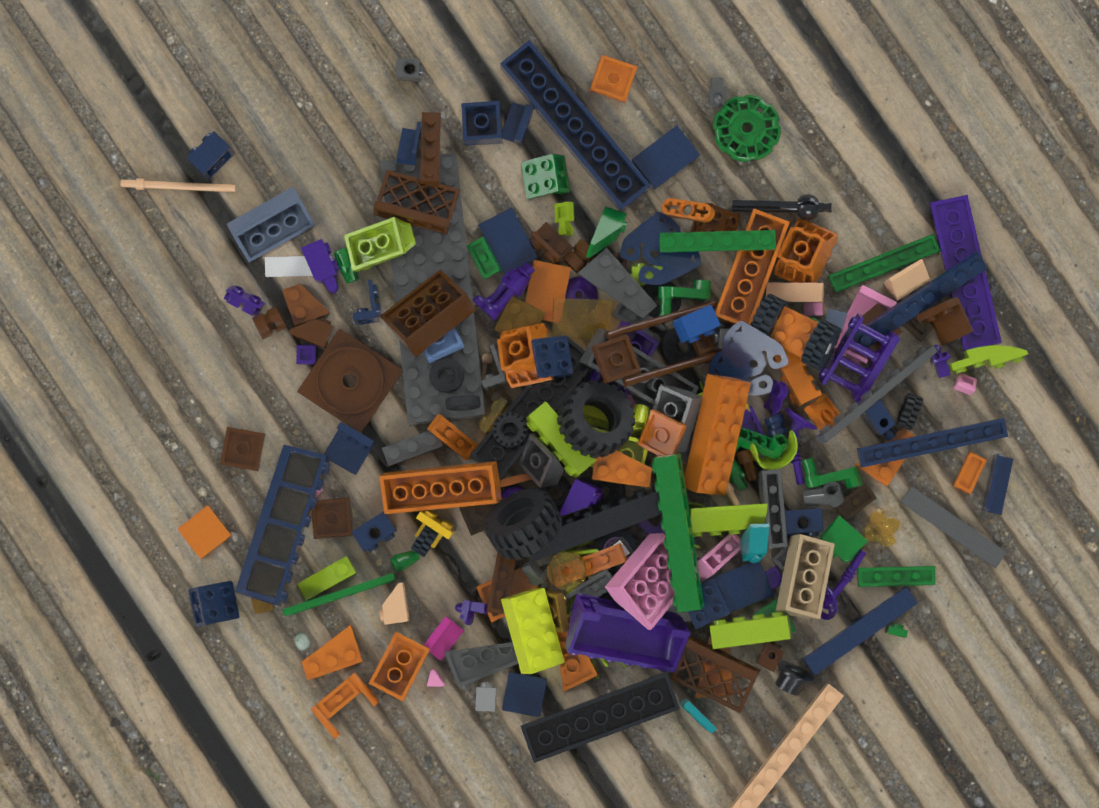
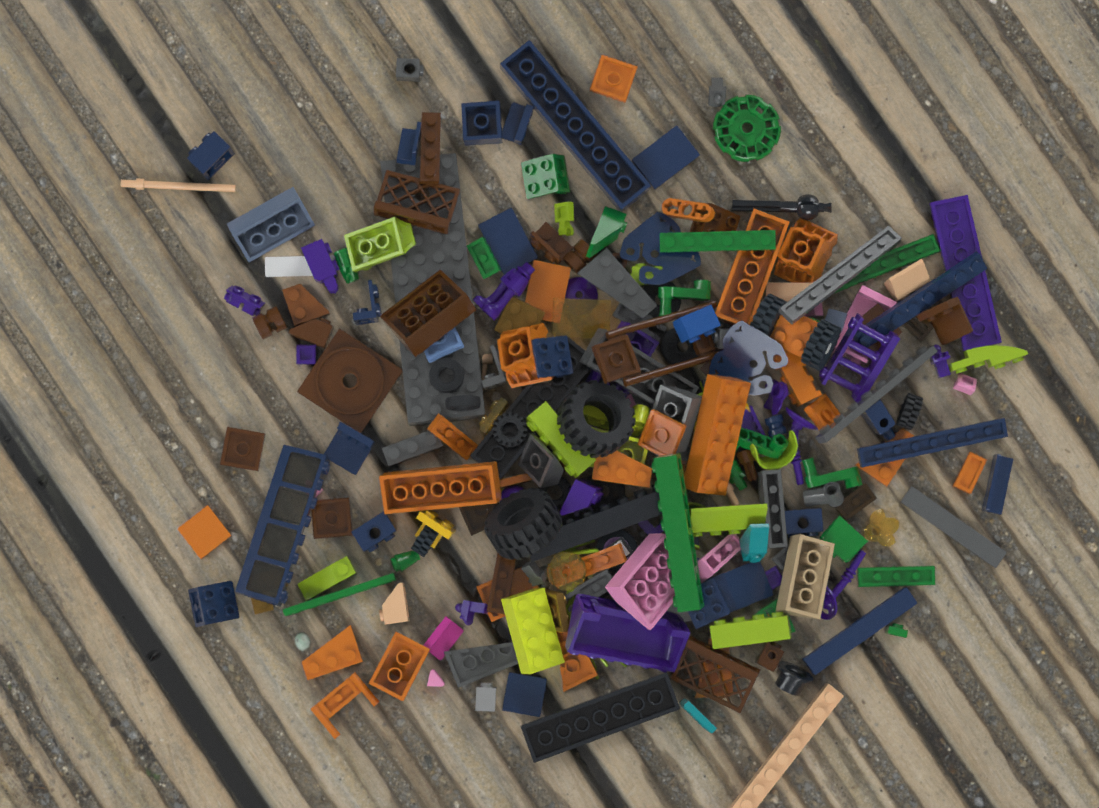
none -> dark grey plate [779,226,902,325]

